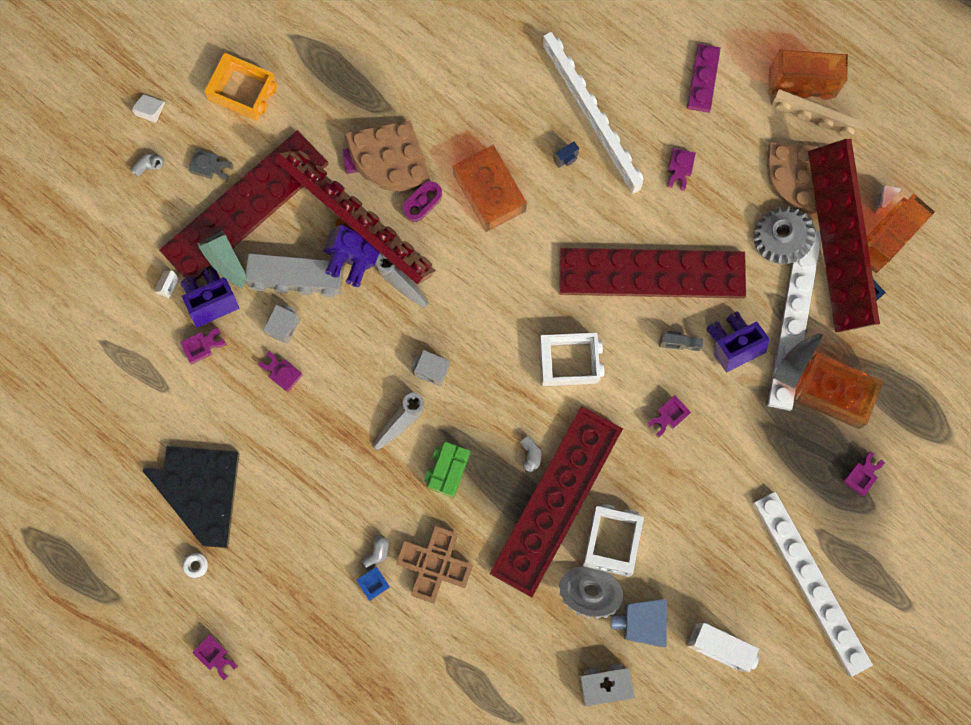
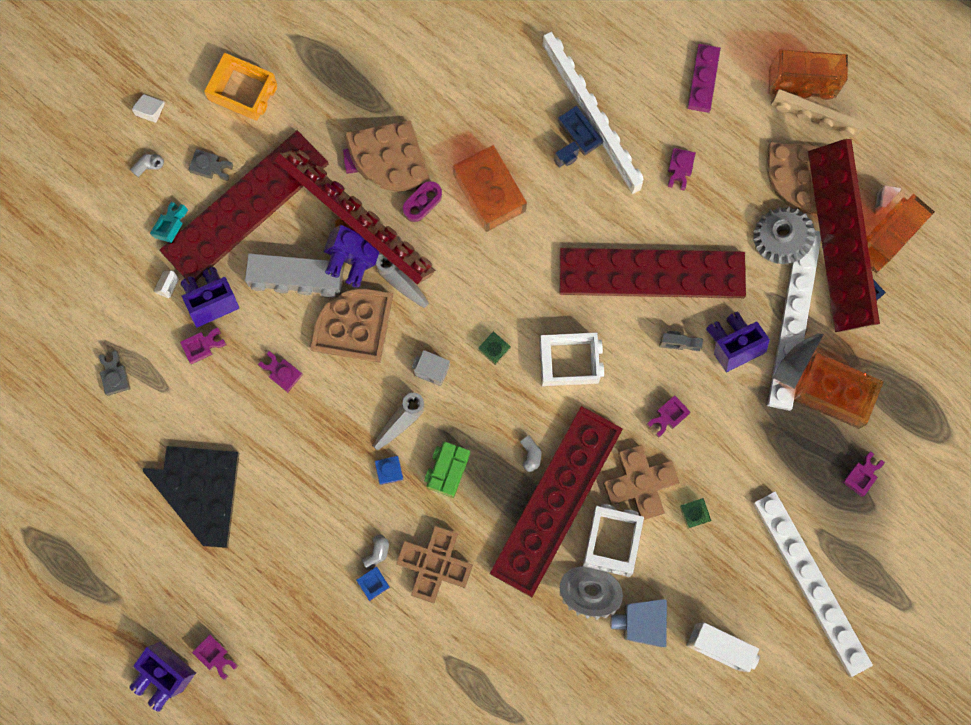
white plate [183,553,208,578] -> none
sand green slope [198,231,247,288] -> none
light grey brick [264,305,300,344] -> none
light grey brick [579,664,635,706] -> none
none -> dark grey plate [99,351,131,396]
none -> dark purple brick [129,642,196,712]
none -> teal plate [150,202,188,243]
none -> medium nougat plate [310,289,393,363]
none -> blue plate [375,456,403,485]
none -> clear green plate [478,331,511,365]
none -> dark blue plate [558,106,603,156]
none -> medium nougat plate [604,445,680,520]
none -> clear green plate [680,498,712,529]

